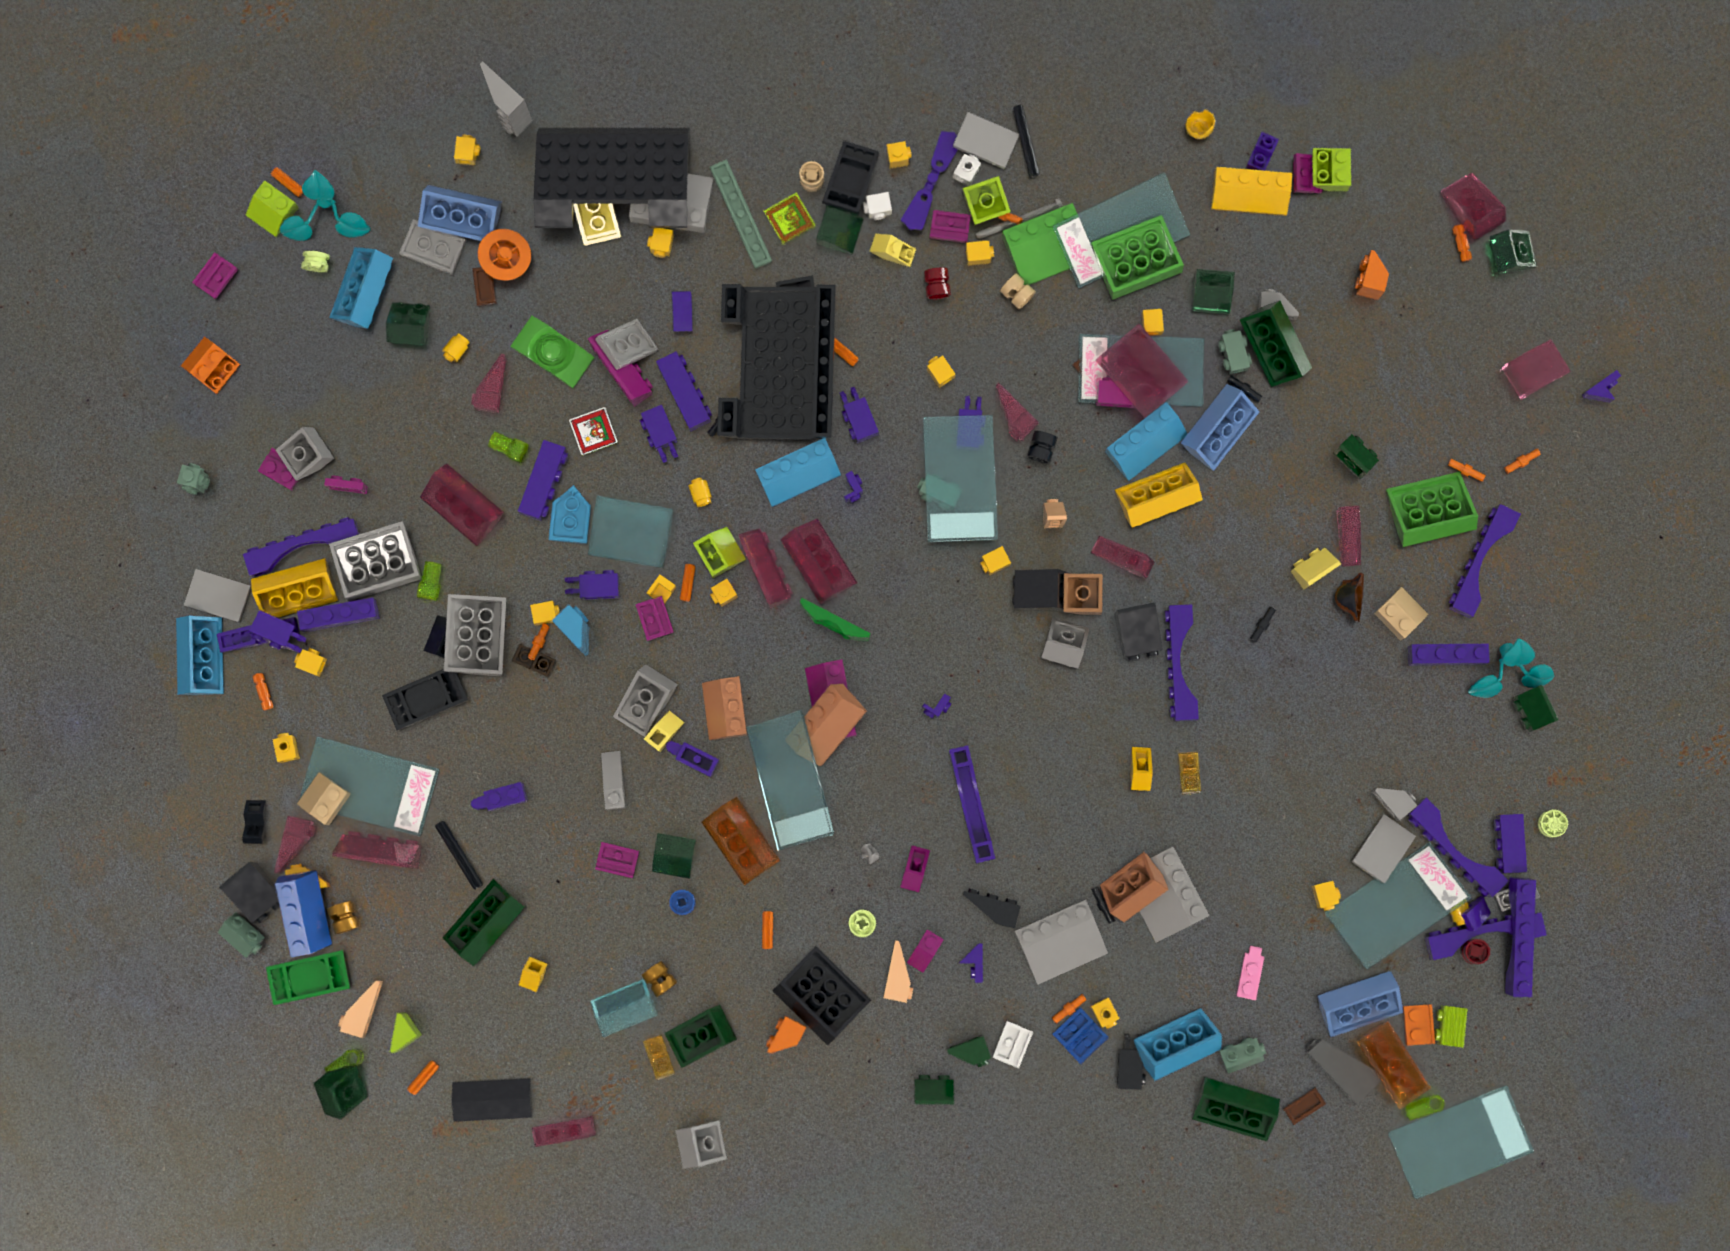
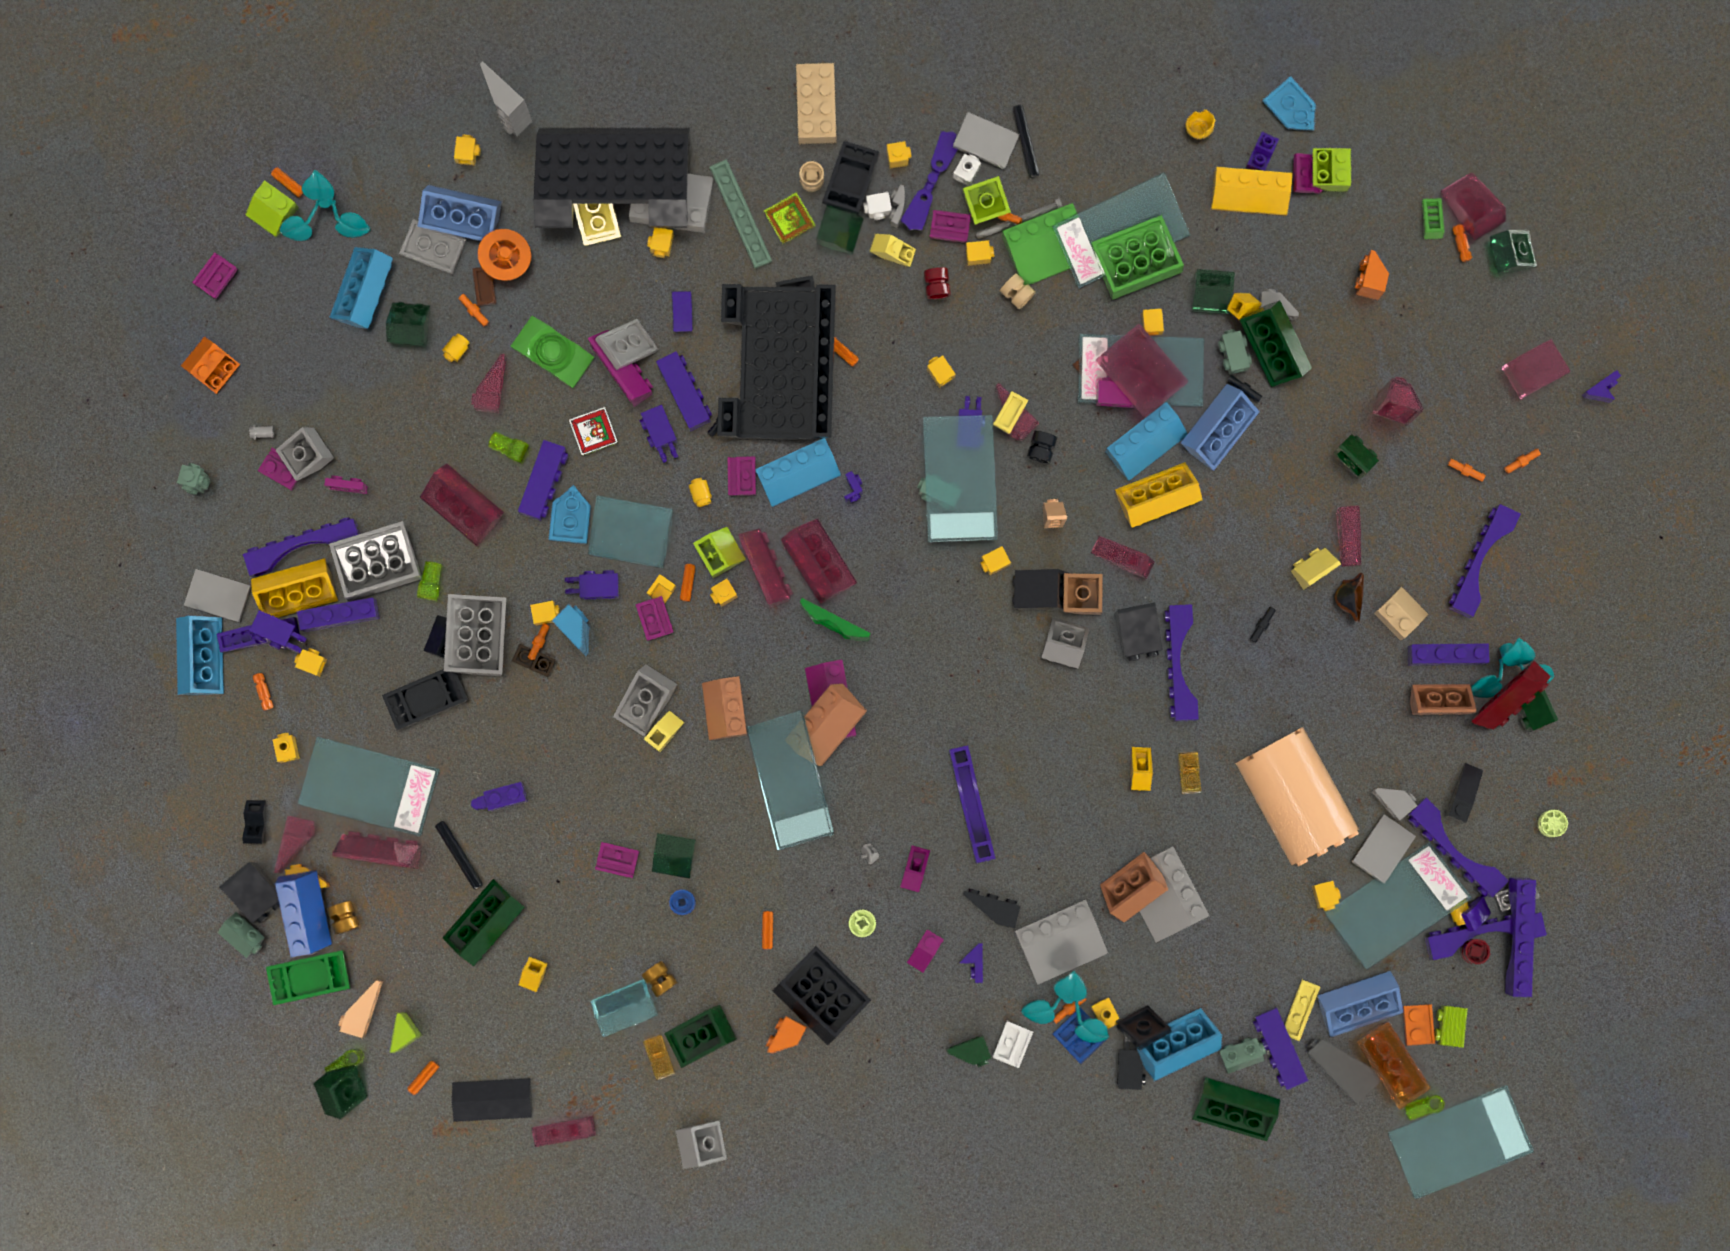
tan slope [297,772,351,826] -> none
yellowish green wheel [301,251,330,272] -> none
light grey slope [601,751,626,810] -> none
dark purple hinge [666,741,719,778] -> none
clear orange slope [701,797,780,886] -> none
dark purple hinge [839,387,879,443] -> none
light nougat slope [884,940,913,1003] -> none
dark green slope [914,1075,954,1105] -> none
dark purple bracket [922,693,952,719] -> none
black bar [1091,886,1116,924] -> none
bright pink hinge [1236,946,1264,1000] -> none
reddish brown tile [1282,1087,1326,1125] -> none
bright green slope [1386,472,1478,547] -> none
dark purple brick [1493,814,1527,874] -> none
none -> light grey pin [249,425,274,440]
none -> orange bar [458,294,489,327]
none -> magenta plate [728,456,756,496]
none -> tan brick [796,63,836,144]
none -> light grey slope [889,185,905,229]
none -> light yellow tile [993,391,1028,434]
none -> teal plant [1021,971,1109,1043]
none -> black tile [1116,1006,1172,1050]
none -> yellow brick [1227,293,1262,319]
none -> light nougat cylinder [1236,727,1359,866]
none -> dark purple brick [1253,1007,1308,1090]
none -> dark azure tile [1262,76,1316,130]
none -> light yellow tile [1284,980,1320,1041]
none -> clear pink slope [1372,377,1424,425]
none -> nougat slope [1410,684,1476,715]
none -> bright green slope [1422,198,1445,239]
none -> black slope [1444,763,1483,824]
none -> dark red slope [1472,660,1551,730]

